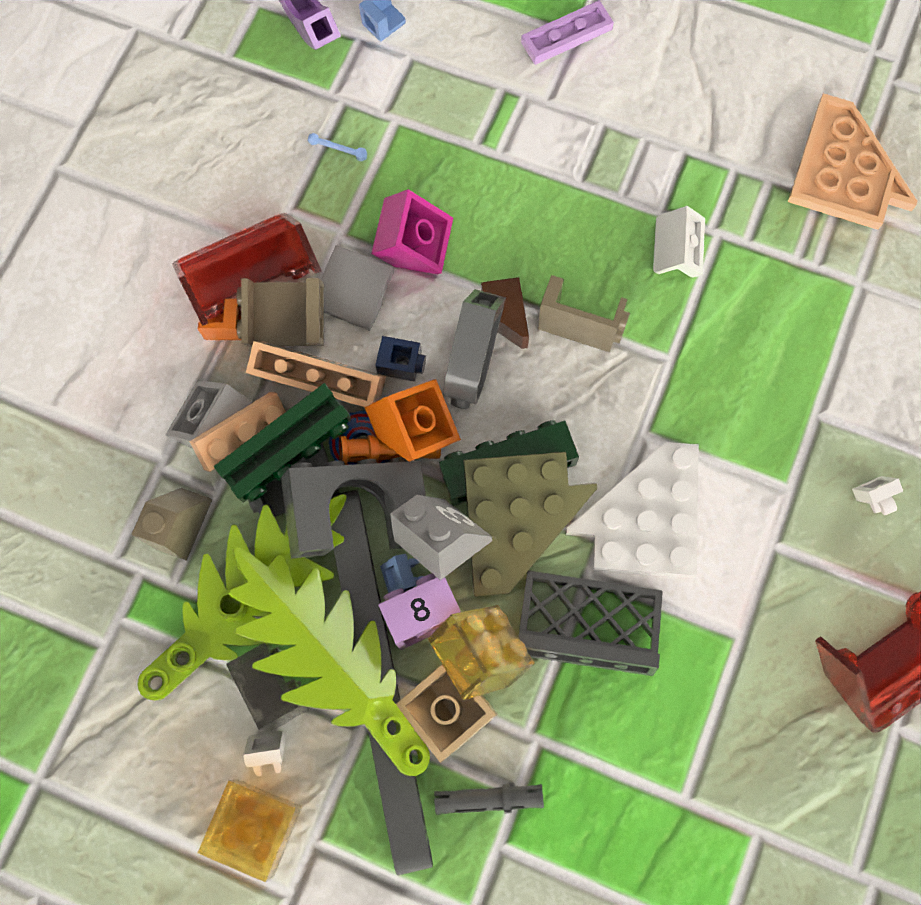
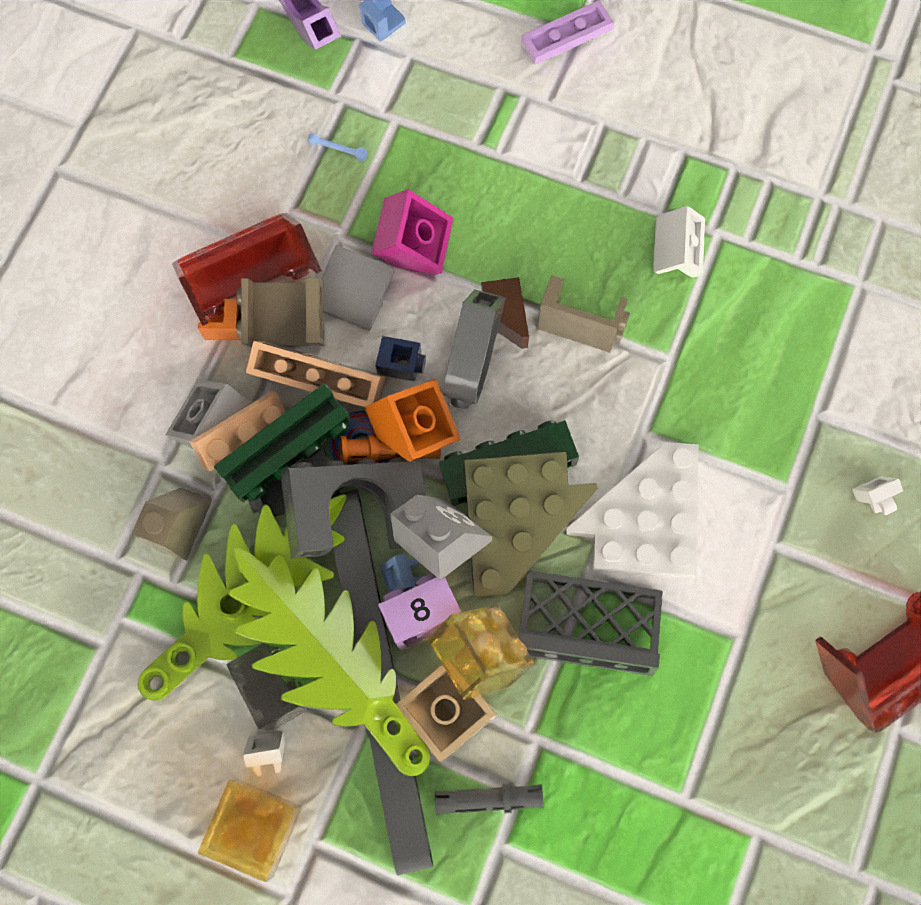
light nougat wing [788,93,917,230] -> none

